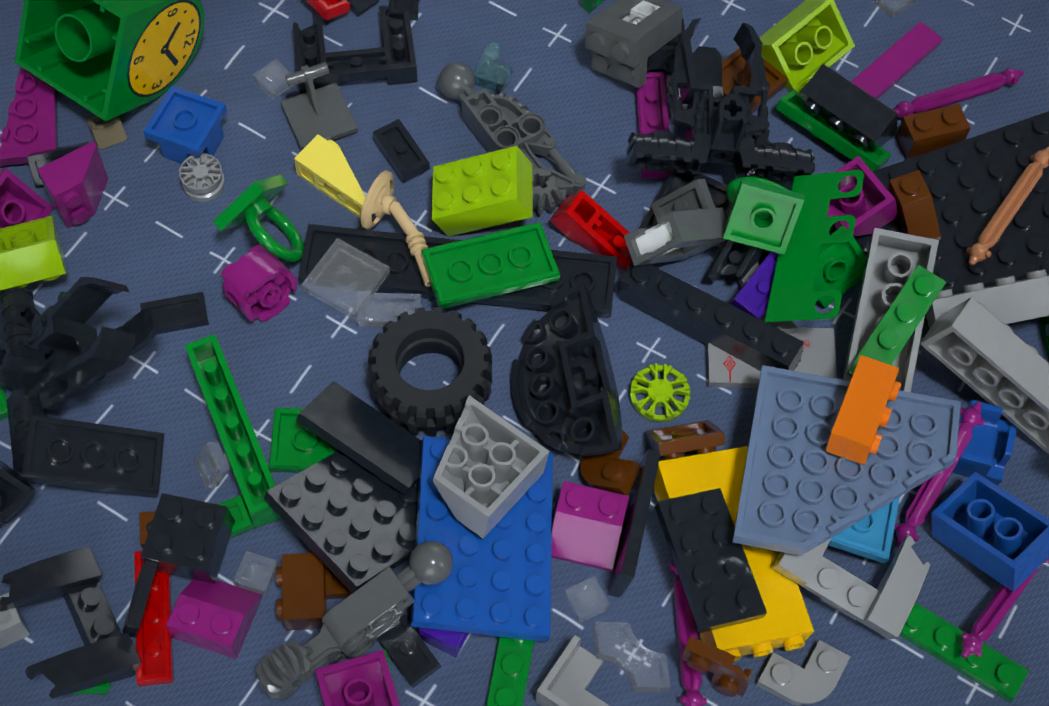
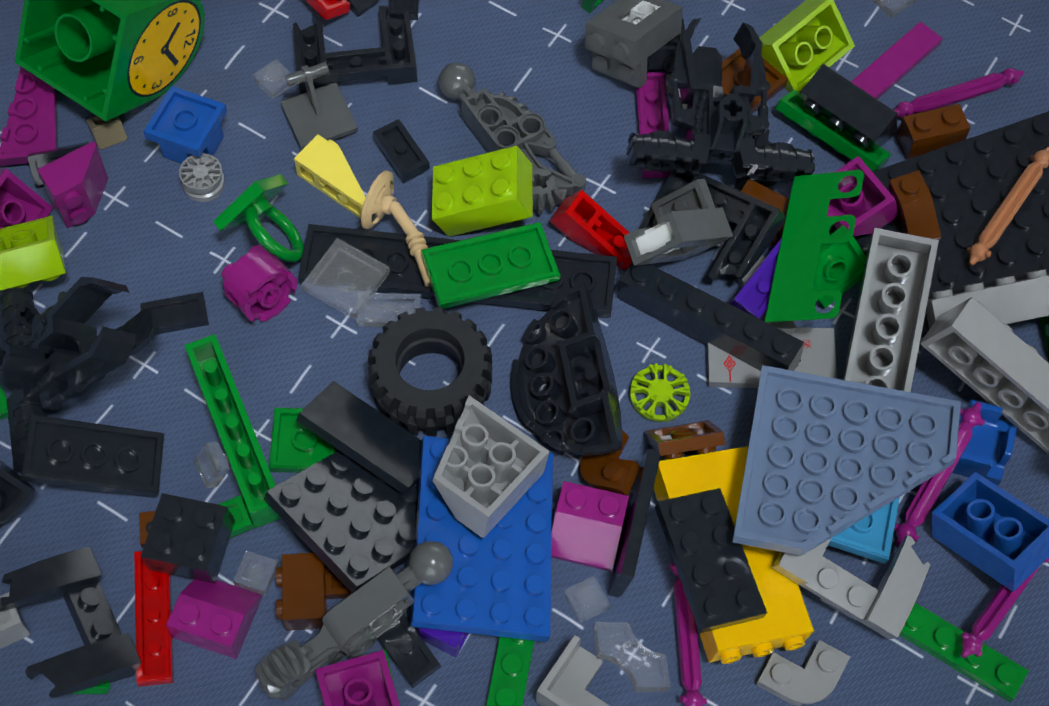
black tile [122,560,158,637] -> none
clear light blue piece [473,42,513,94] -> none
reddish brown plate [682,636,752,697] -> none
green tile [723,176,804,255] -> none
orange brick [826,355,901,465] -> none
green plate [846,265,946,377] -> none

